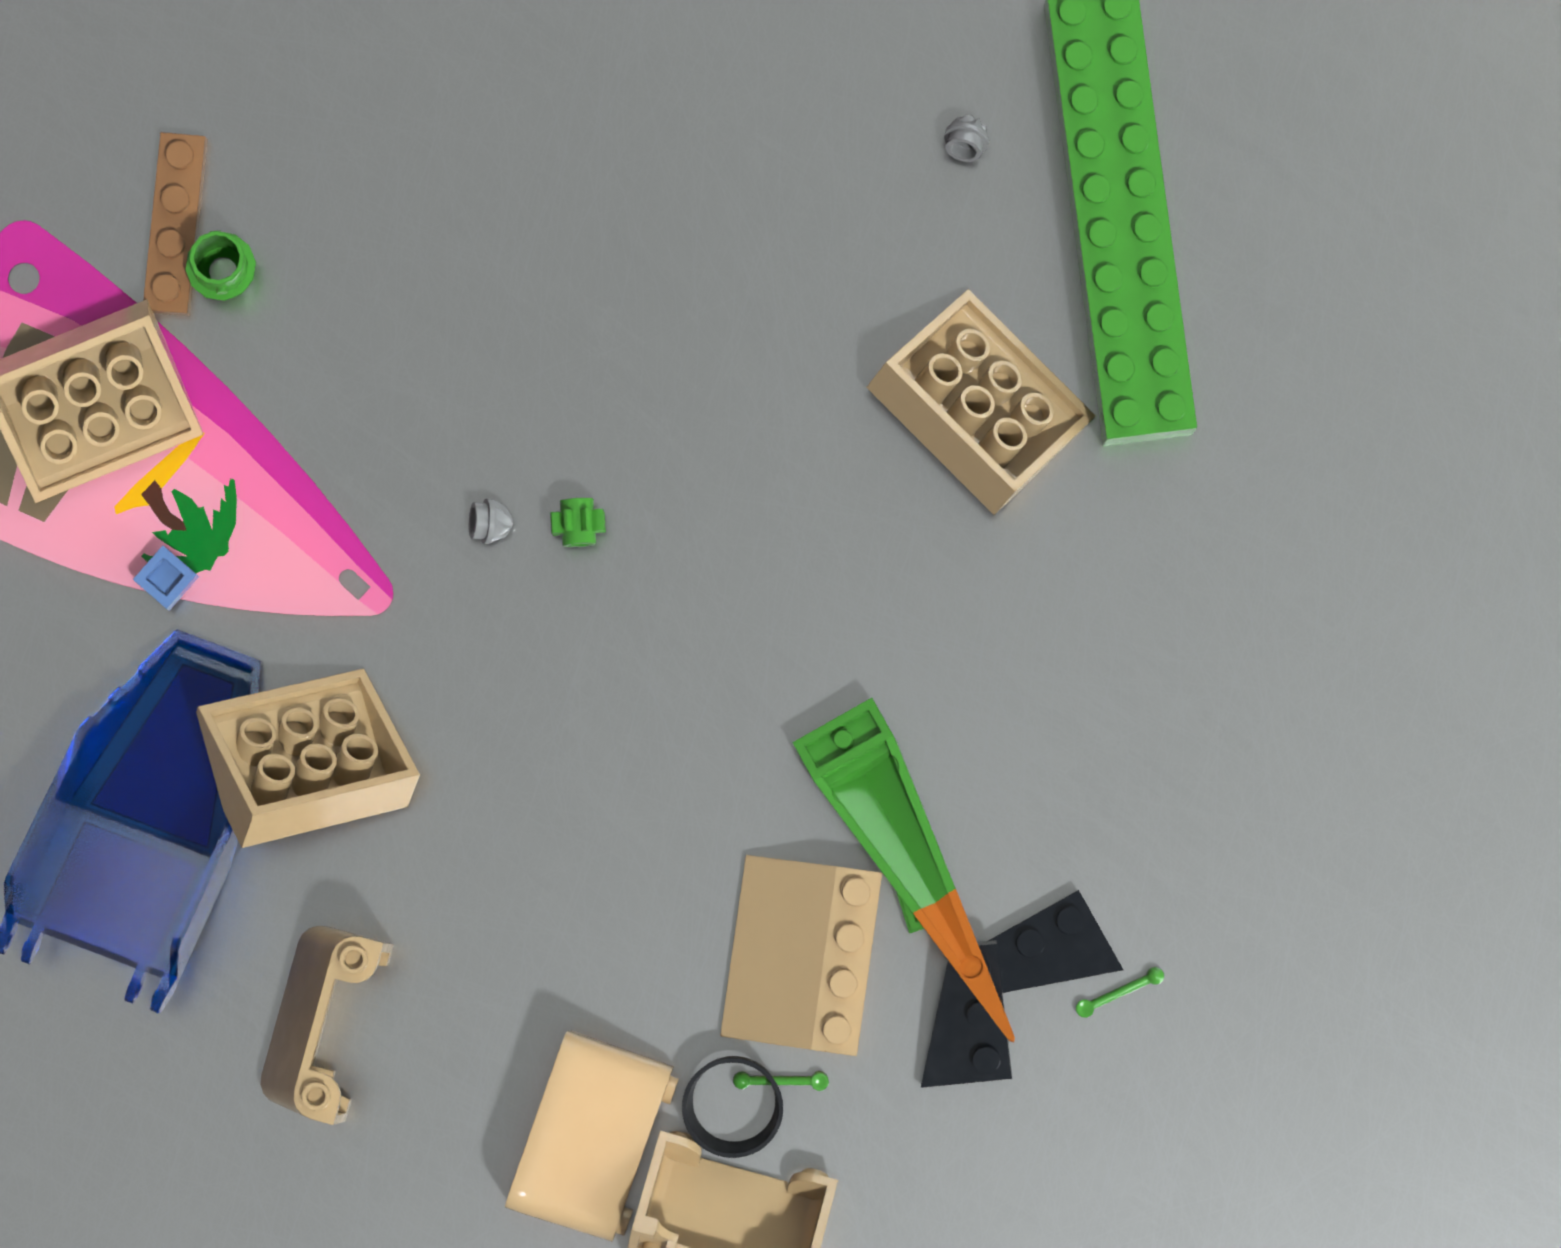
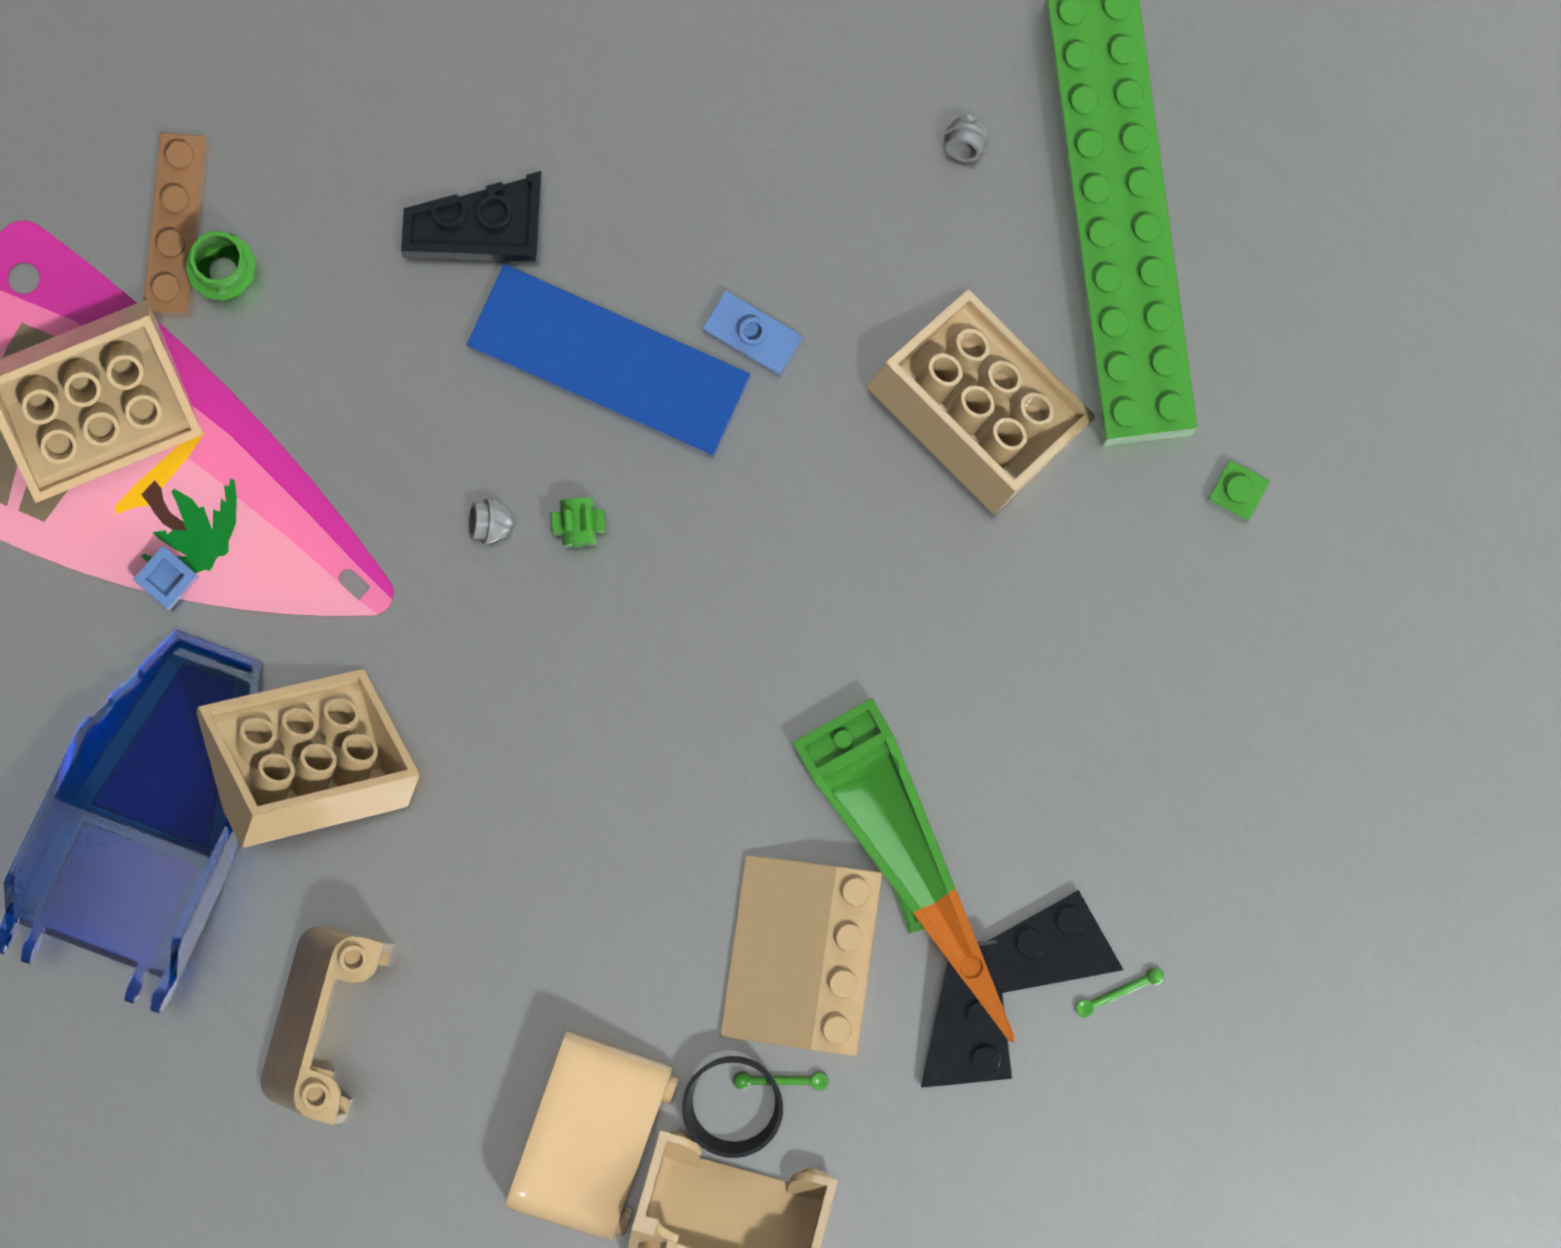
none -> black wing [401,171,542,262]
none -> blue tile [466,264,751,457]
none -> medium blue plate [702,290,803,377]
none -> bright green plate [1207,460,1270,522]

